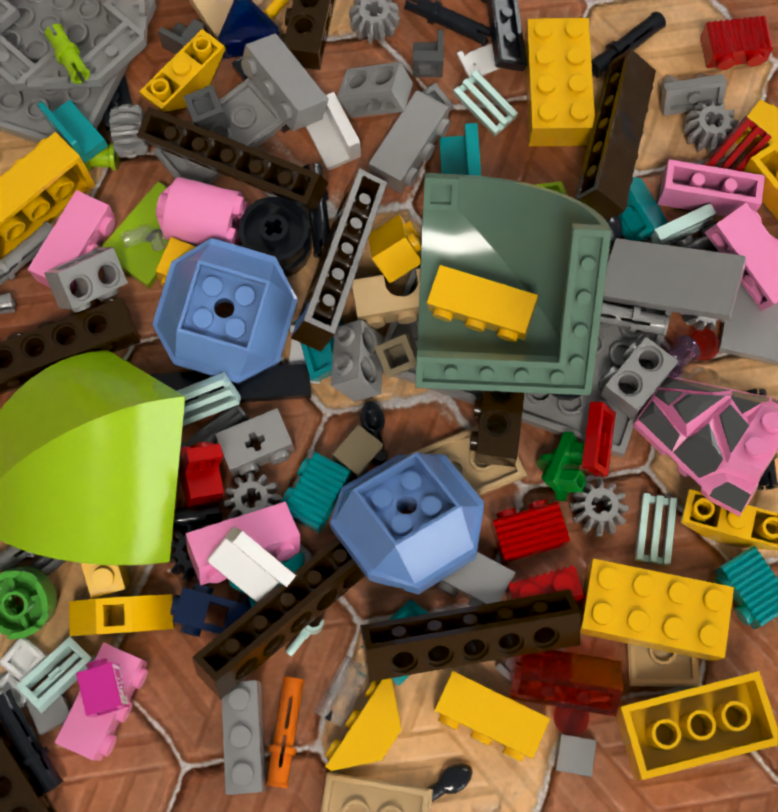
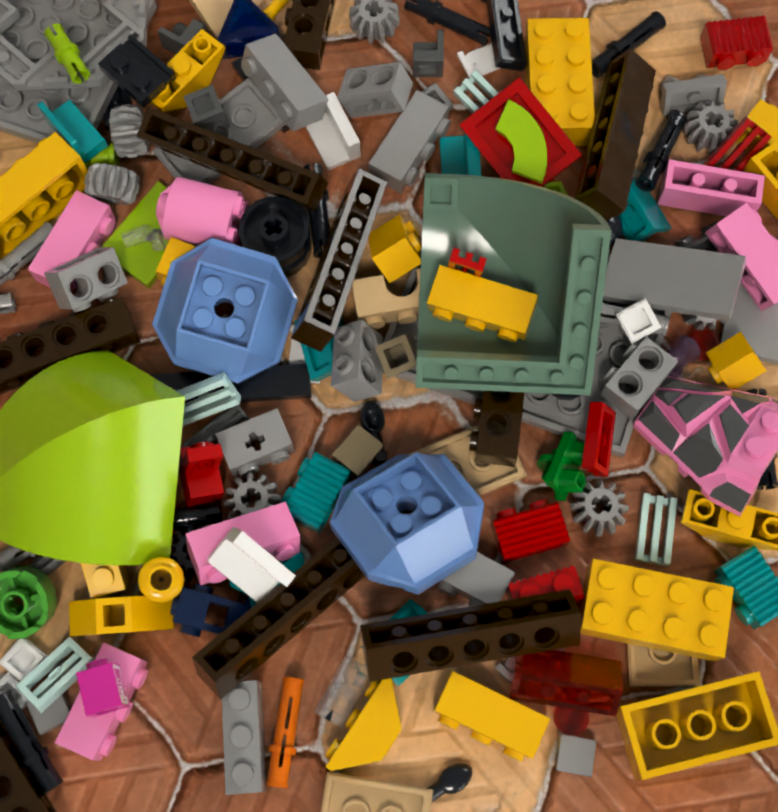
light aqua hand [285,619,324,657] -> none
light aqua tile [648,203,717,246] -> none
none -> light grey gear [84,163,140,205]
none -> black plate [98,34,176,108]
none -> yellow head [138,556,185,603]
none -> red tile [448,248,487,277]
none -> red piece [459,77,582,187]
none -> lime tile [496,99,547,184]
none -> white tile [614,298,661,344]
none -> black pin [636,111,687,192]
none -> yellow brick [706,331,766,390]

